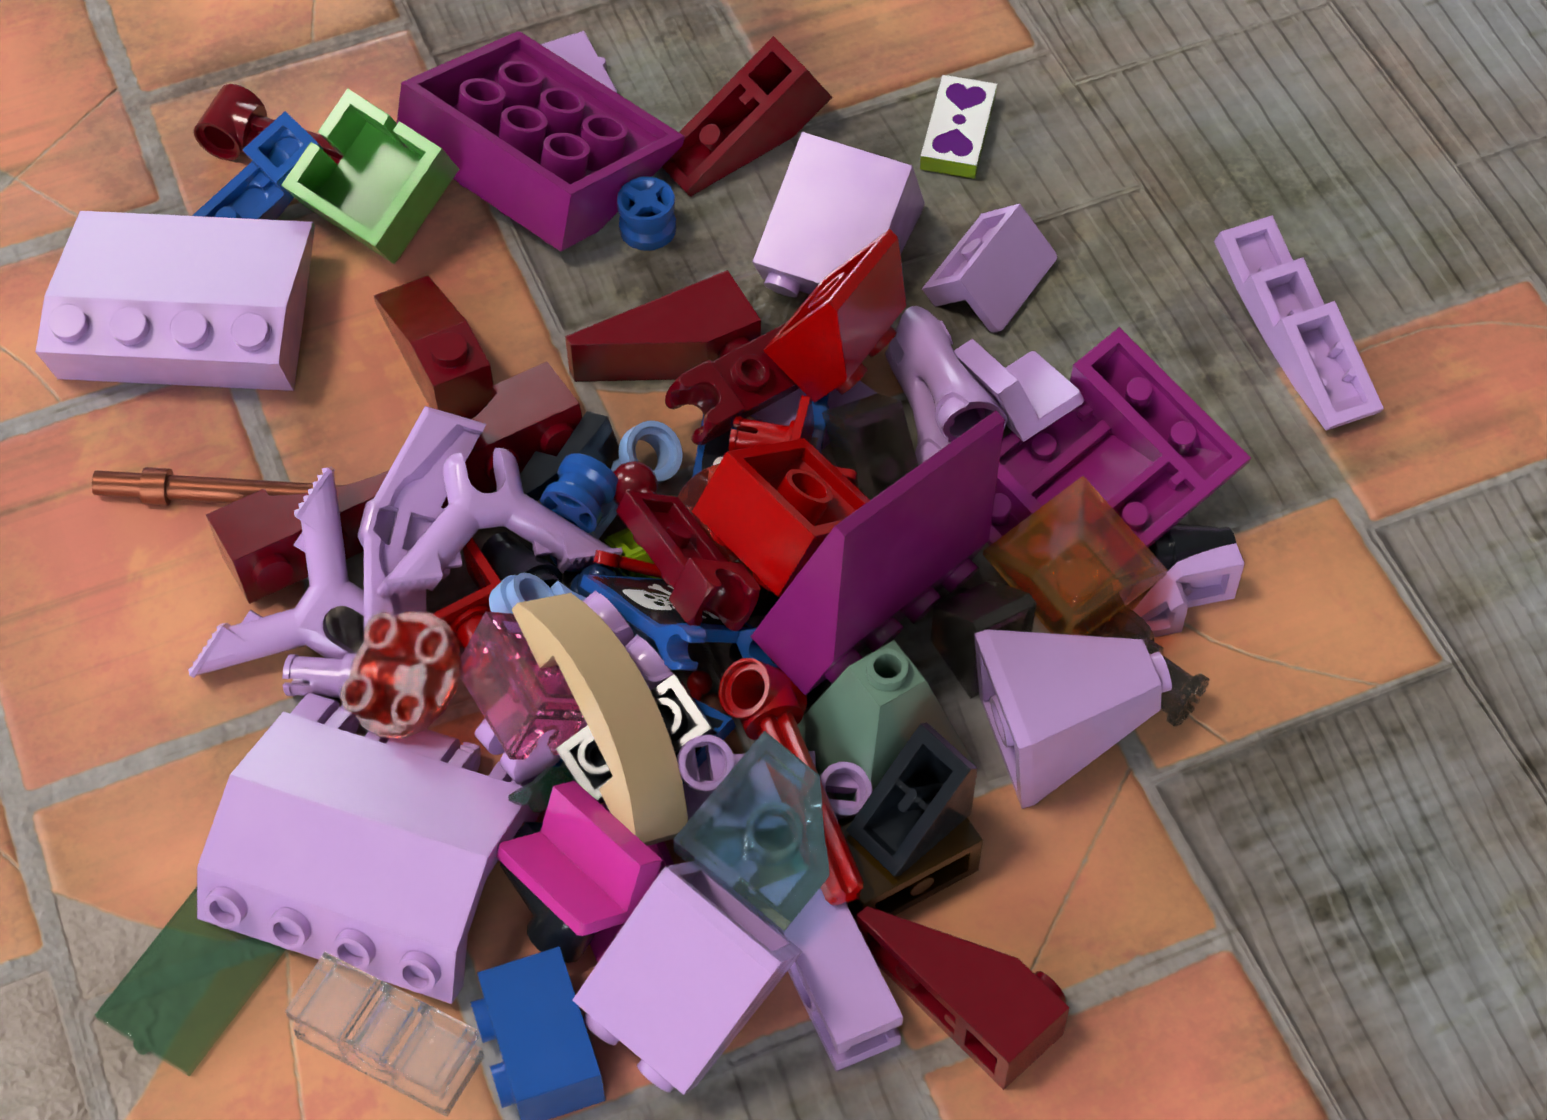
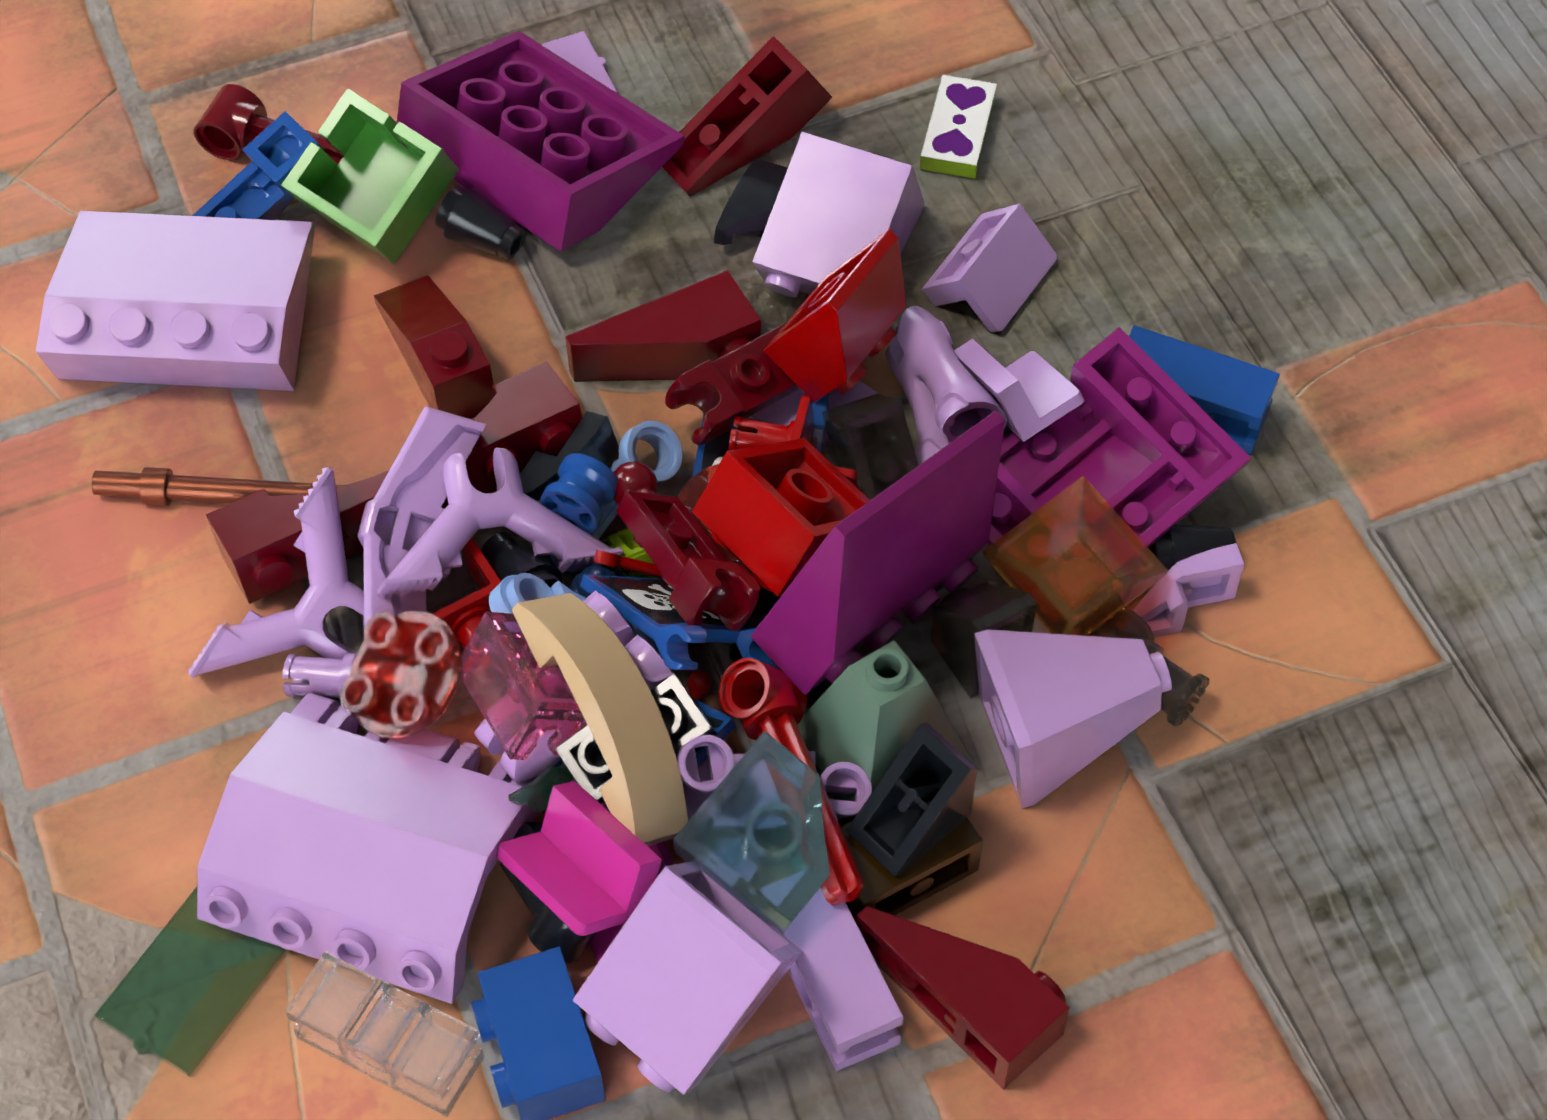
blue wheel [617,177,676,251] -> none
lavender slope [1214,215,1384,431] -> none
none -> black cone [435,185,526,260]
none -> black slope [714,158,788,245]
none -> blue piece [1129,325,1280,455]

